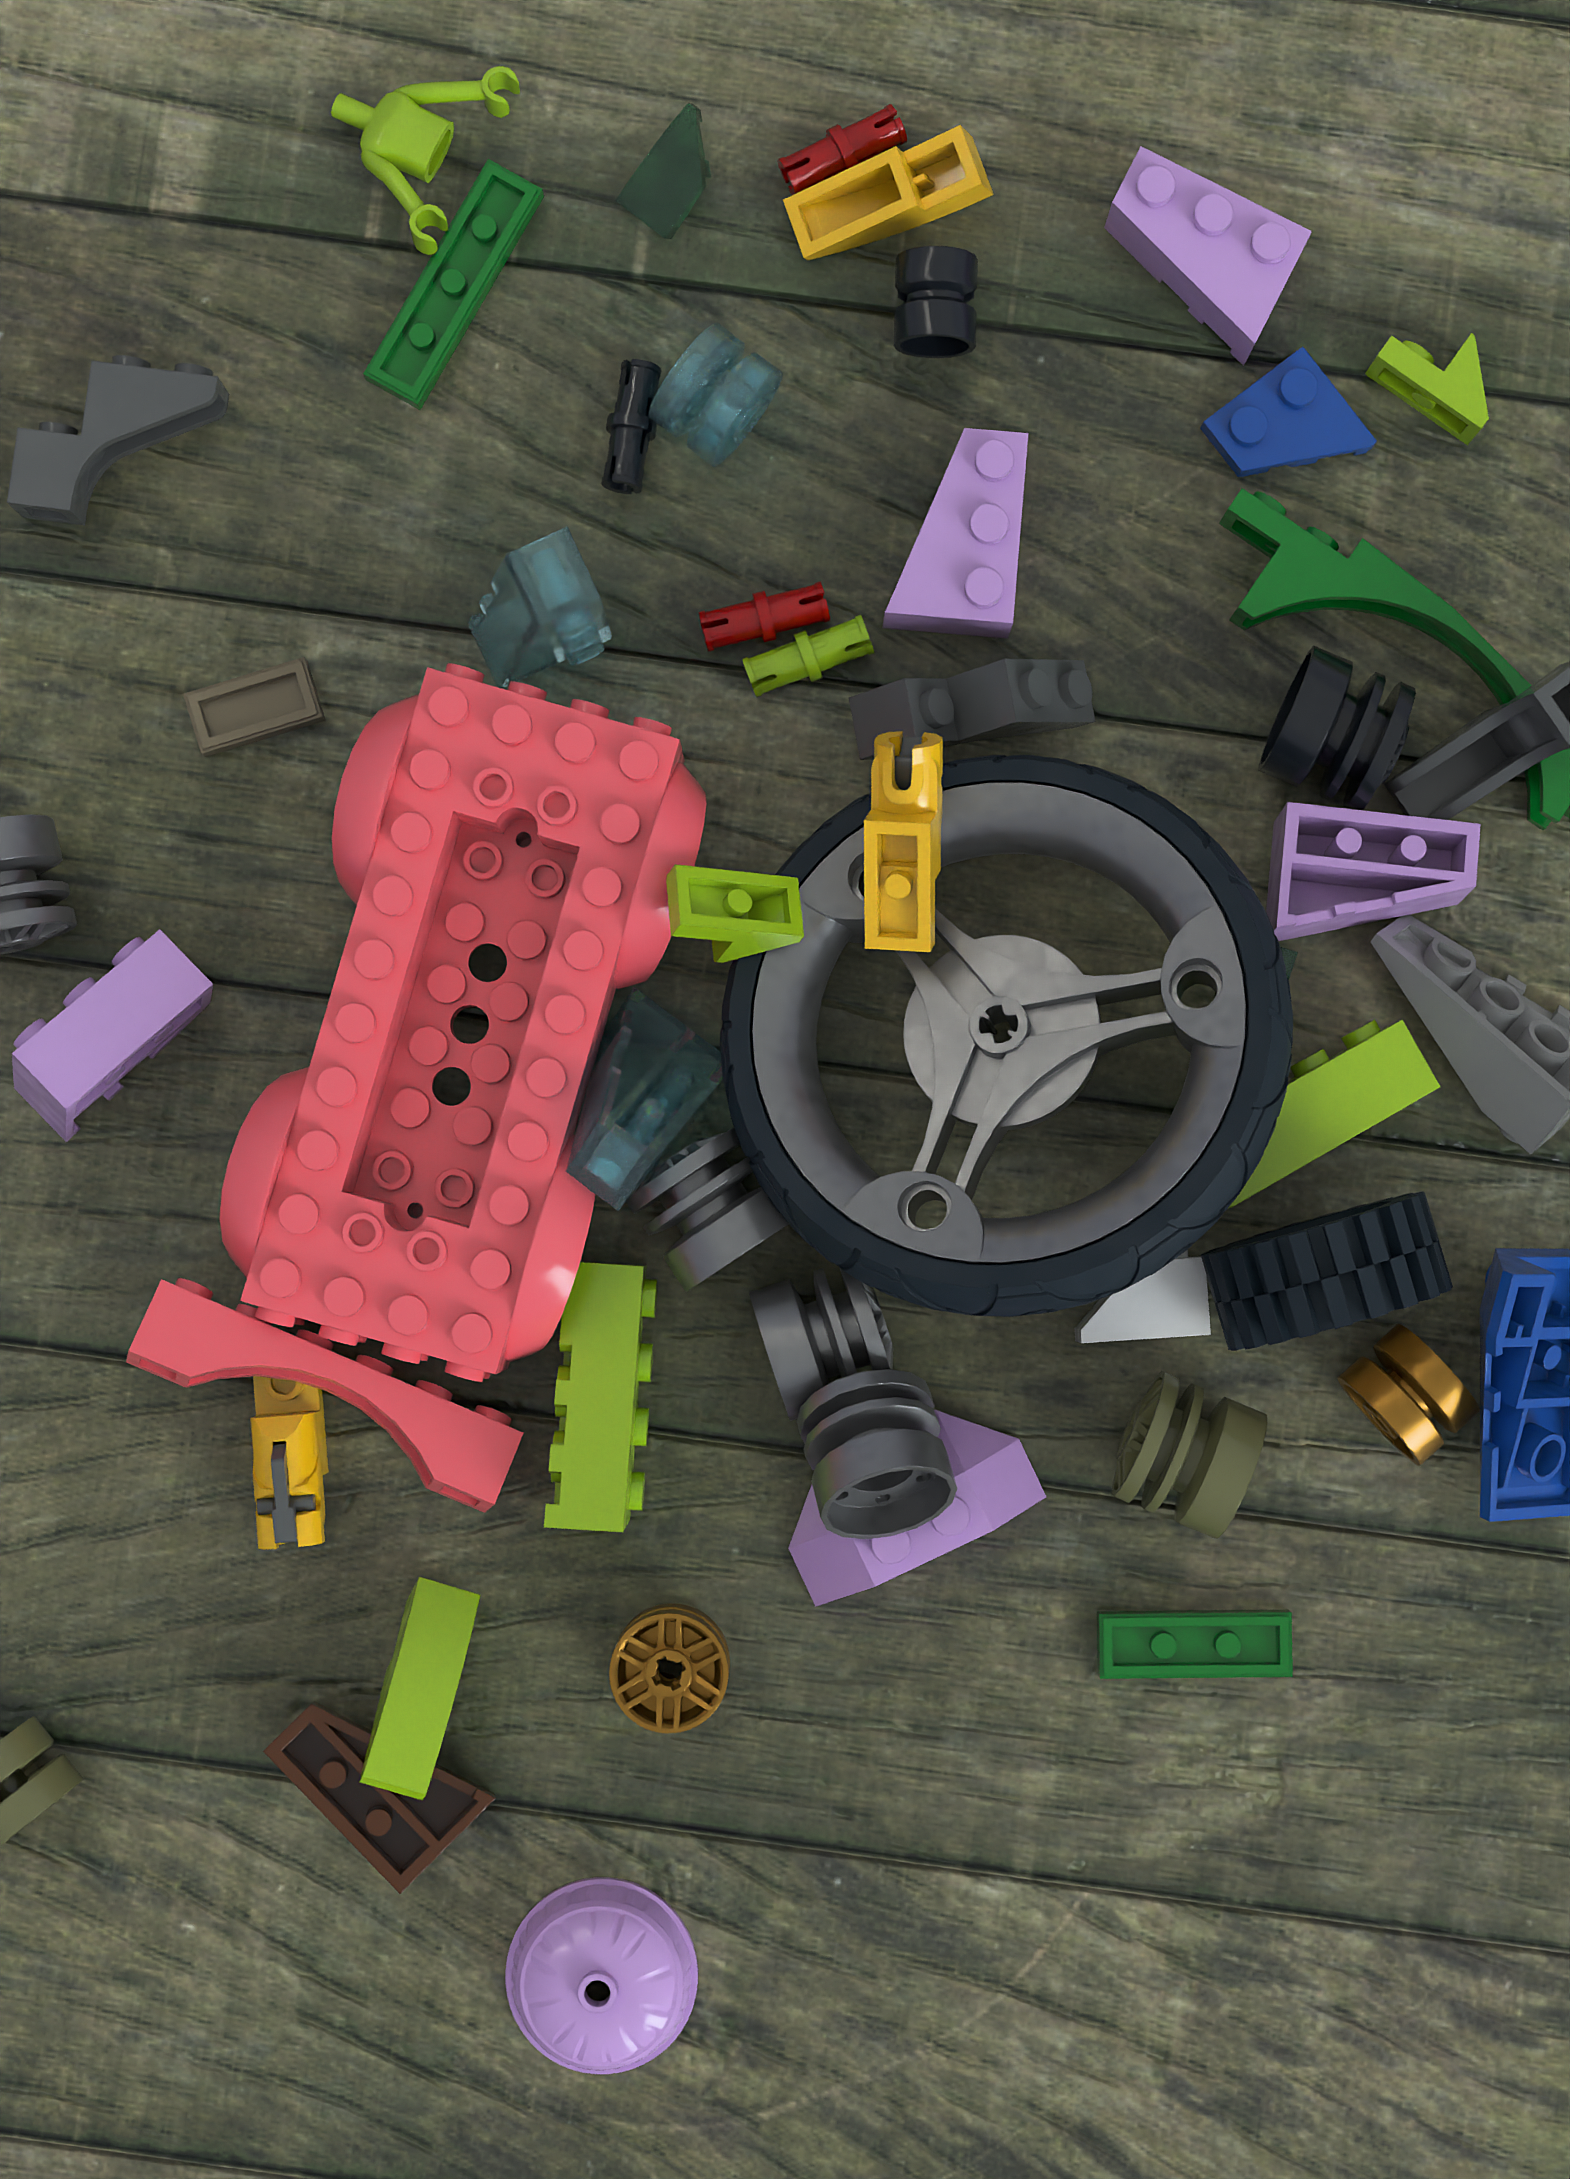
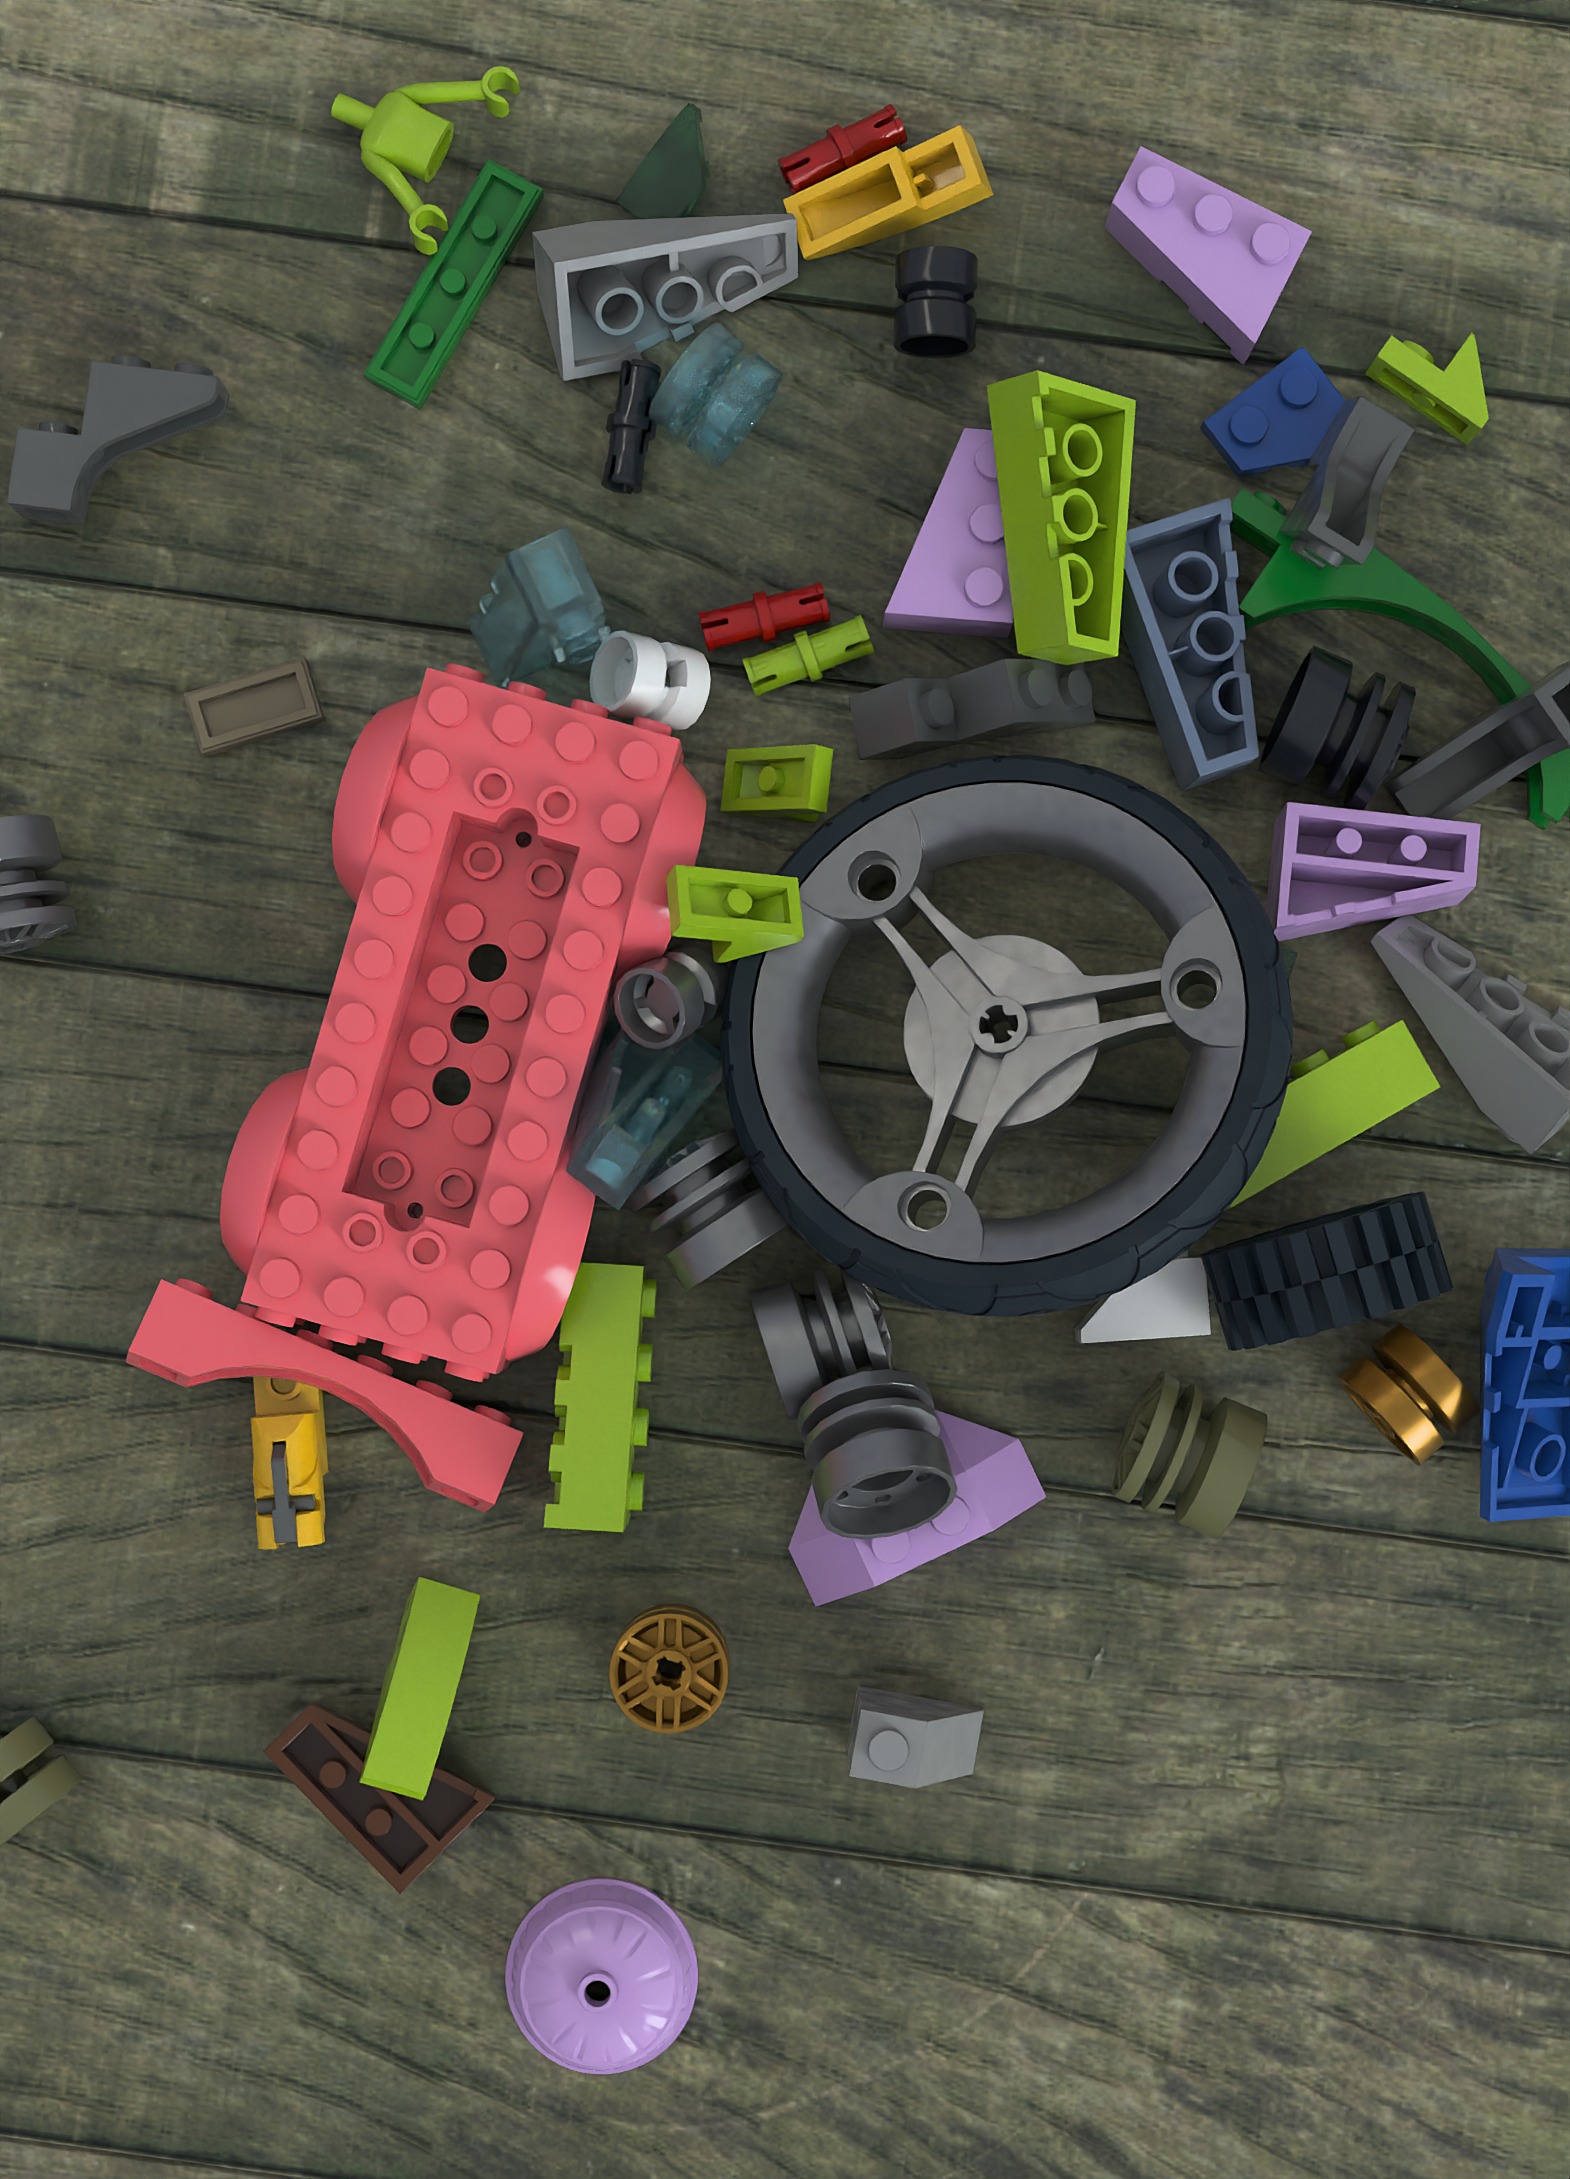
lavender wedge [12,929,213,1142] -> none
yellow plate [864,731,943,952] -> none
green tile [1097,1609,1293,1679] -> none
none -> light grey wedge [532,213,798,381]
none -> white wheel [589,630,711,730]
none -> flat silver wheel [614,942,729,1049]
none -> lime slope [720,744,834,822]
none -> light grey slope [846,1685,984,1788]
none -> lime wedge [987,370,1136,665]
none -> sand blue wedge [1120,497,1259,792]
none -> dark grey arch [1279,396,1415,569]

